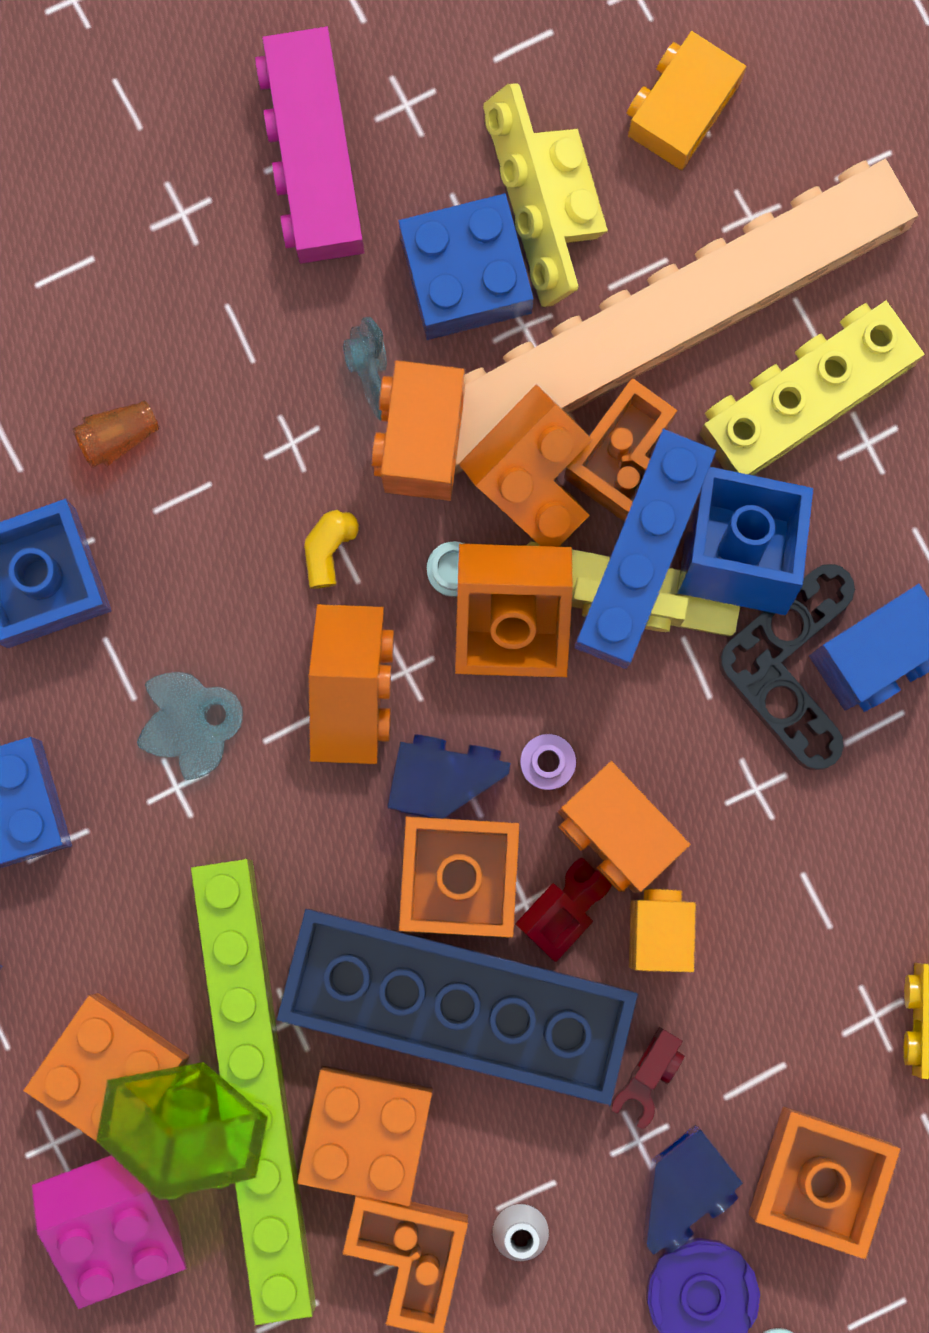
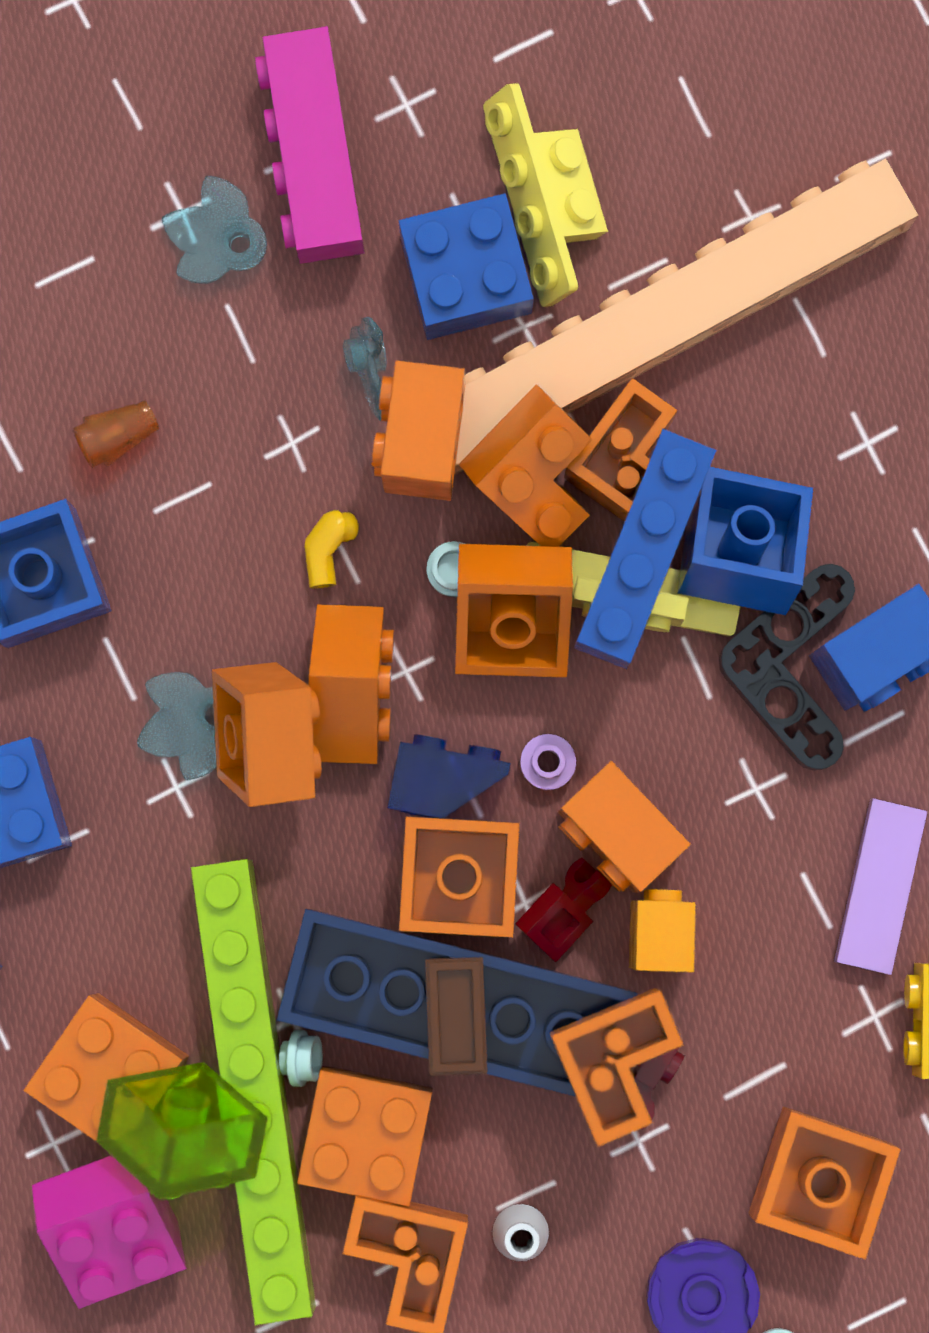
light orange brick [626,31,747,171] -> none
clear blue slope [643,1124,743,1255] -> none
light yellow brick [699,300,924,476] -> none
none -> clear light blue plate [162,176,267,284]
none -> orange brick [212,662,322,807]
none -> light aqua plate [279,1030,323,1087]
none -> reddish brown tile [425,957,487,1076]
none -> orange brick [549,988,683,1146]
none -> lavender tile [834,798,927,975]

